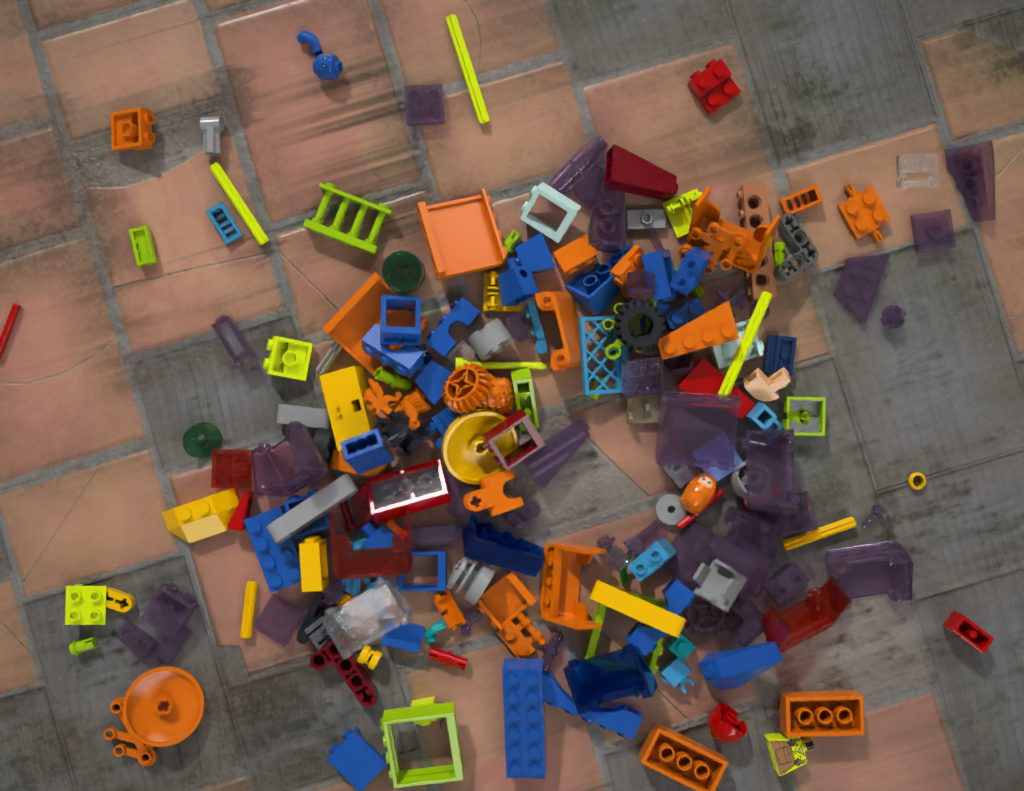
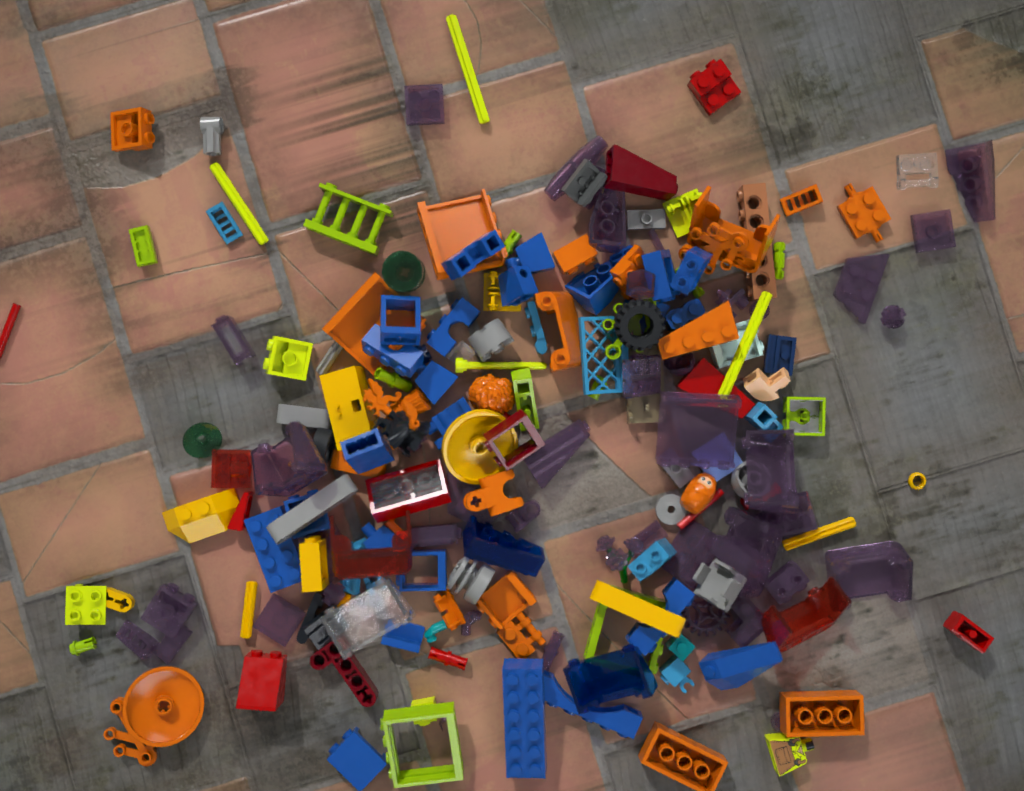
blue arm [297,30,323,55] -> none
blue head [313,54,343,80] -> none
dark red plate [340,485,376,532] -> none
yellow wheel [357,644,382,670] -> none
orange gear [441,363,492,414] -> none
clear purple brick [504,311,530,343] -> none
light aqua window [520,182,582,243] -> none
orange windscreen [540,543,607,630] -> none
red cylinder [708,703,748,743] -> none
dark grey beam [773,214,819,282] -> none
clear purple hand [861,505,887,527] -> none
none -> red slope [236,650,287,711]
none -> blue arch [441,230,505,280]
none -> dark grey bracket [561,159,608,207]

